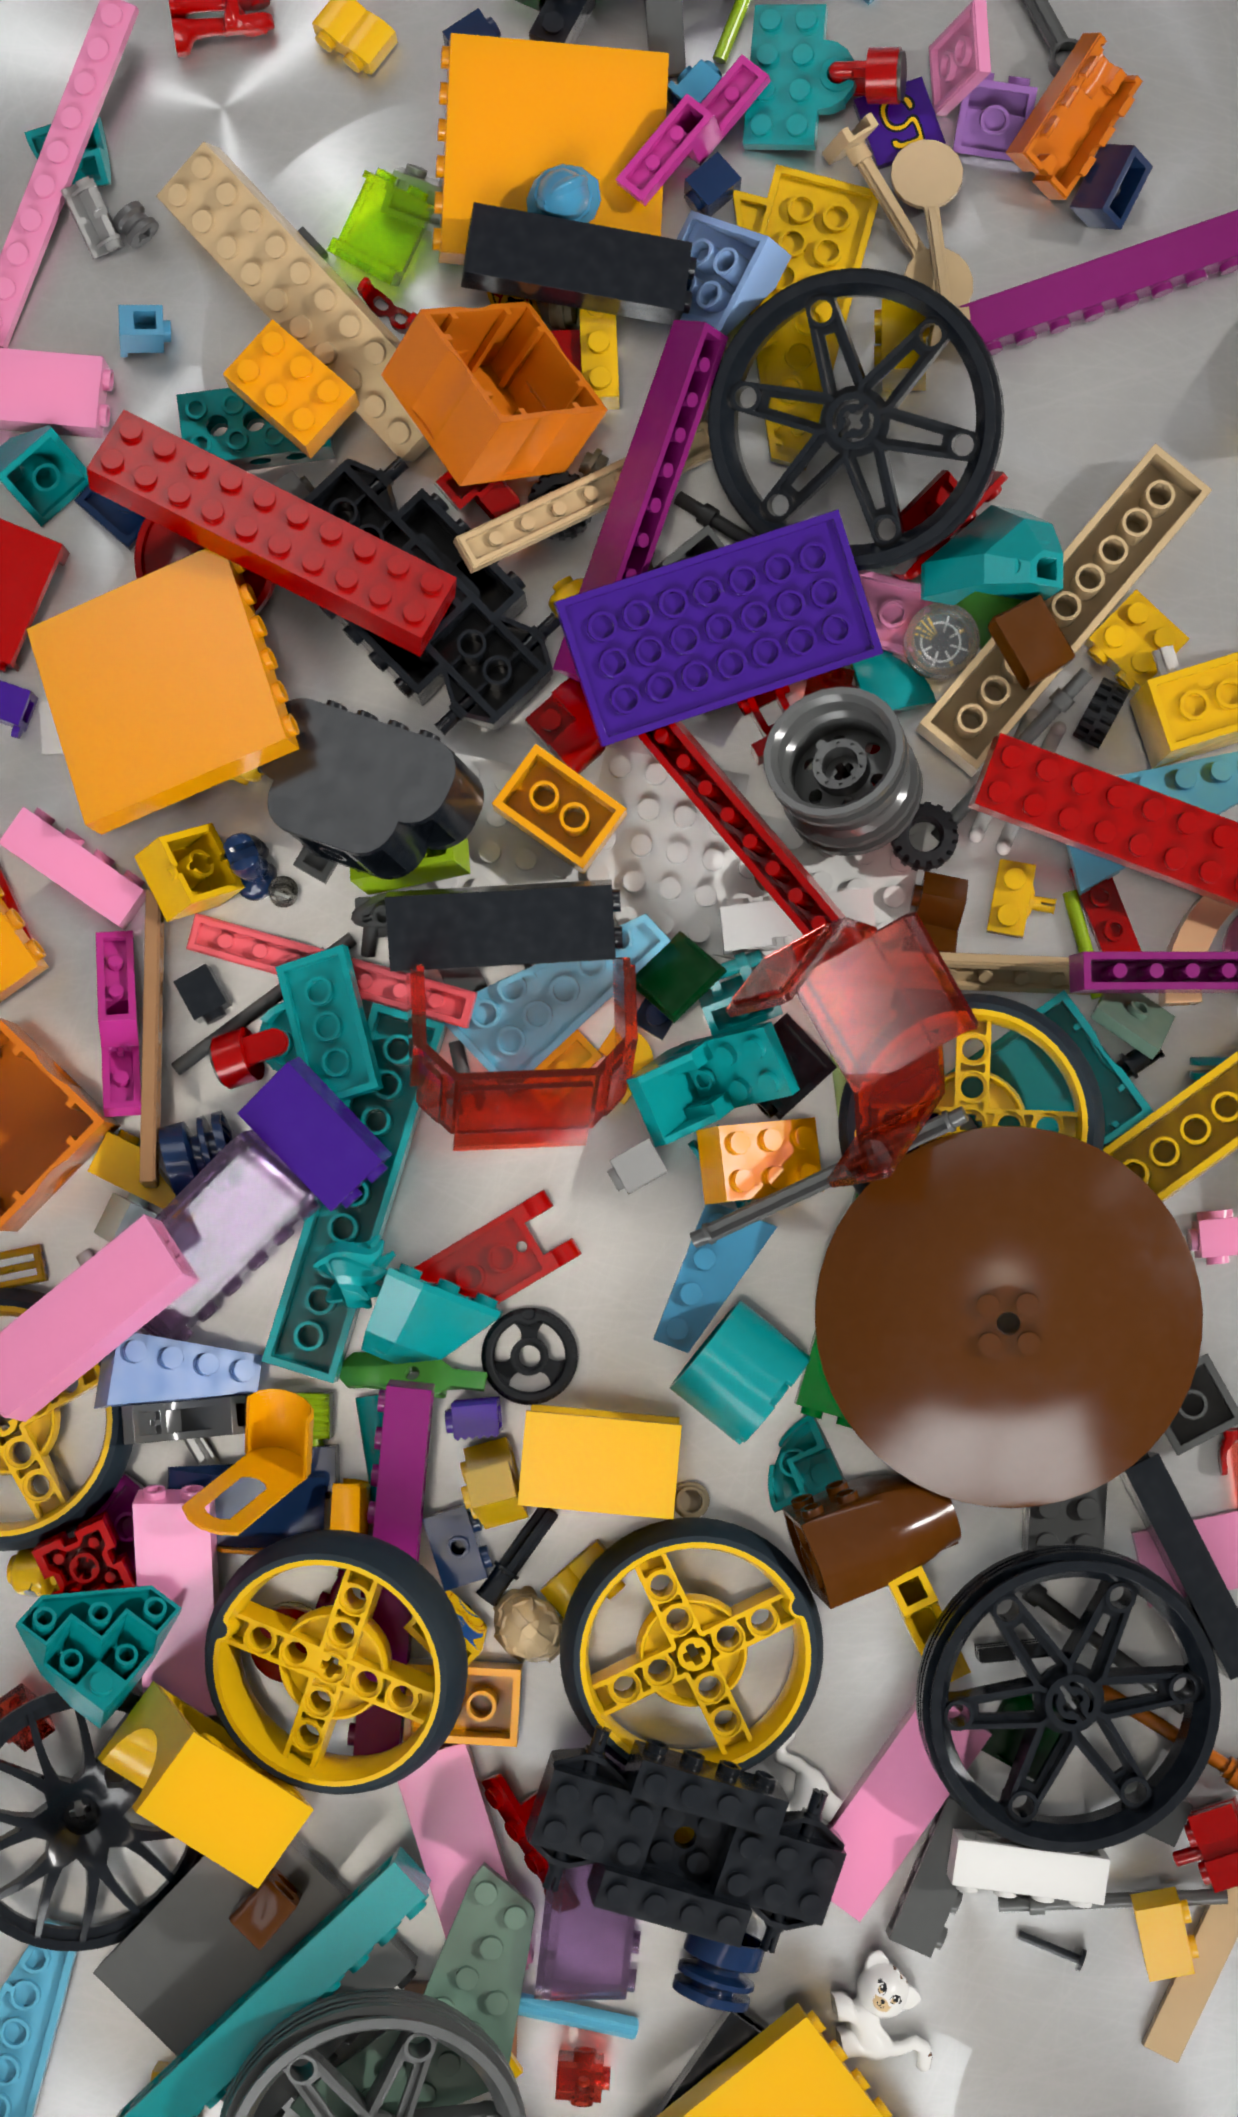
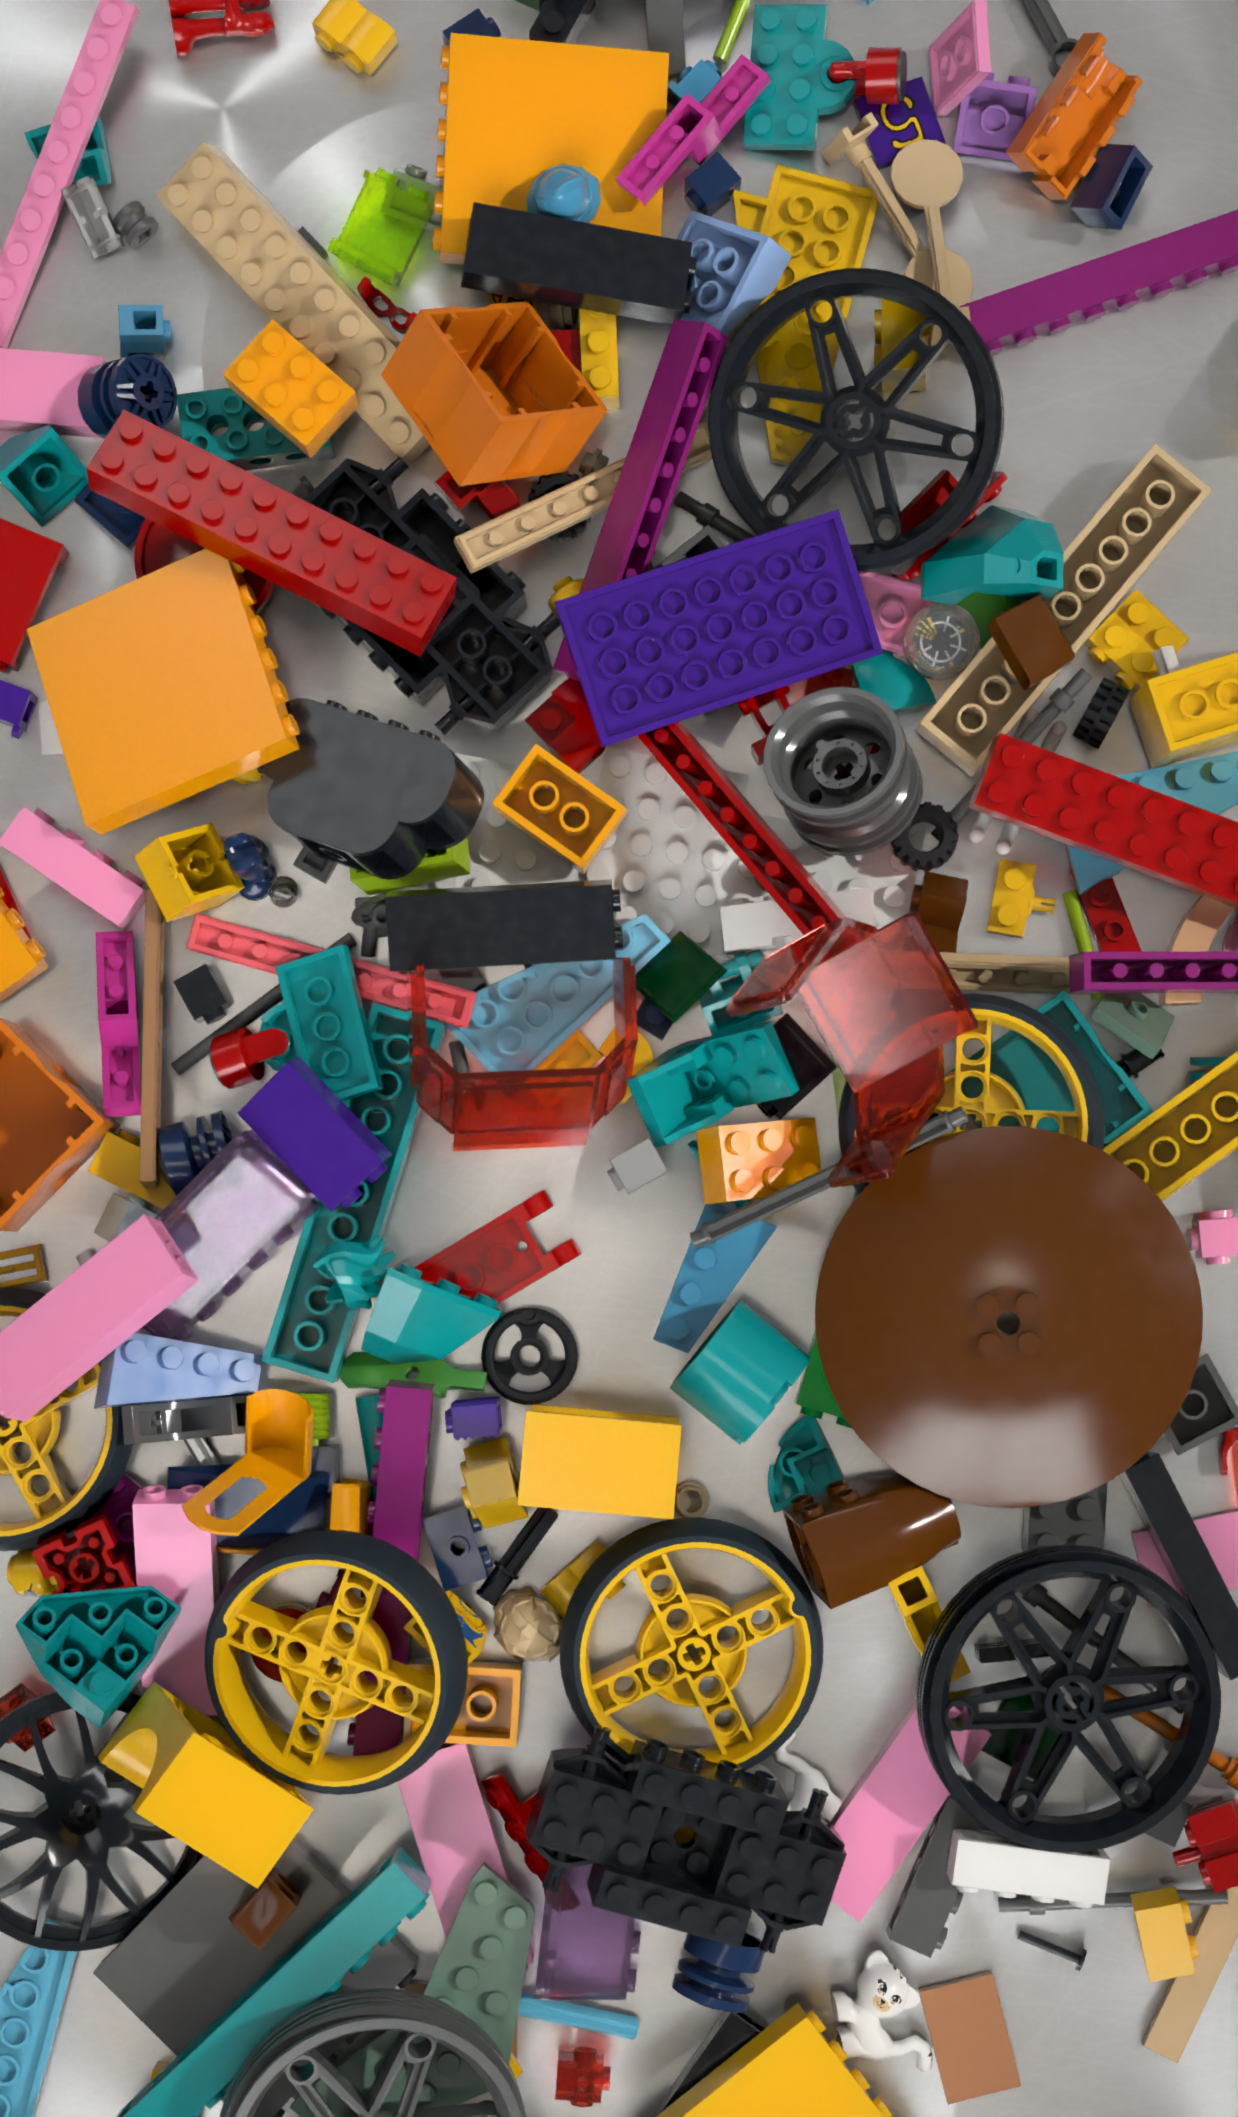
none -> dark blue wheel [78,353,177,439]
none -> nougat tile [918,1970,1021,2105]

